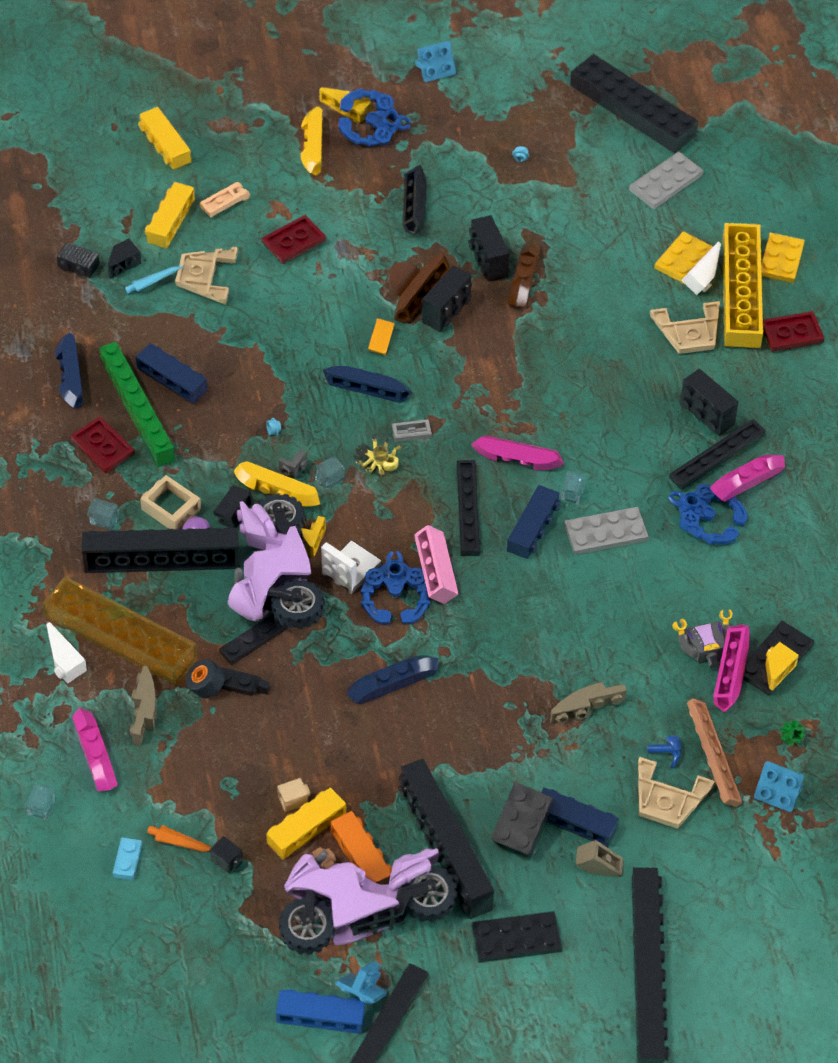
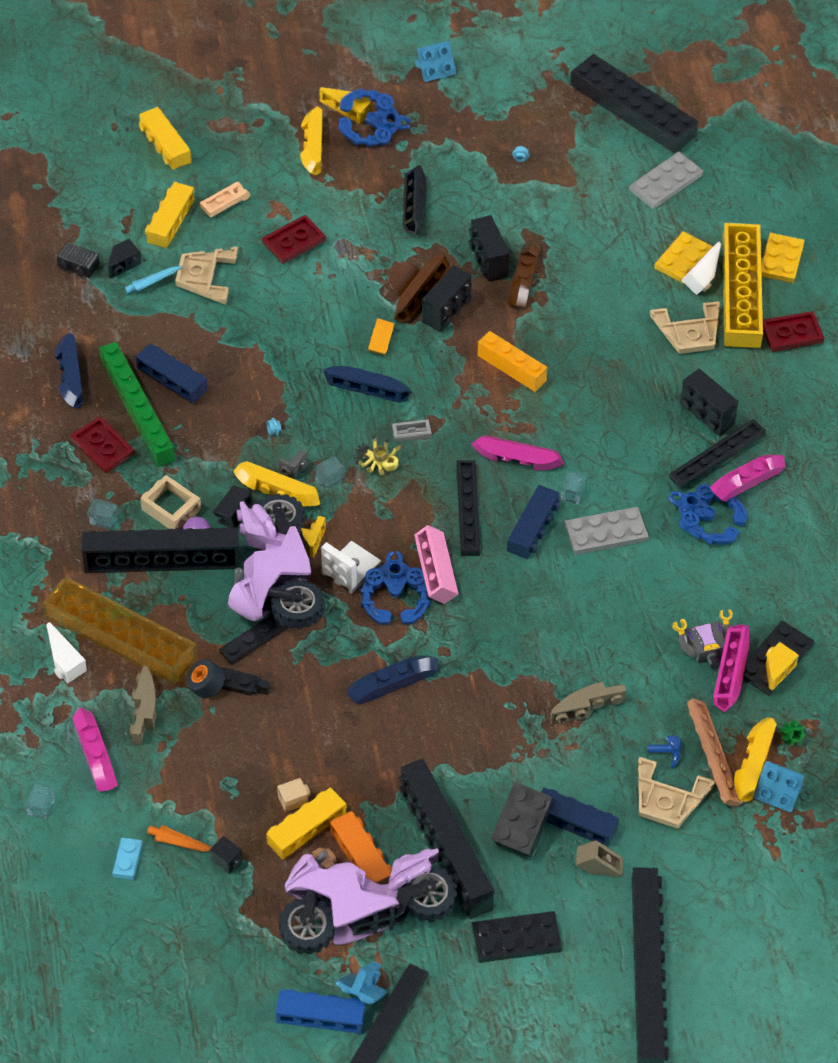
none -> light orange brick [477,331,548,392]
none -> yellow brick [734,717,776,802]

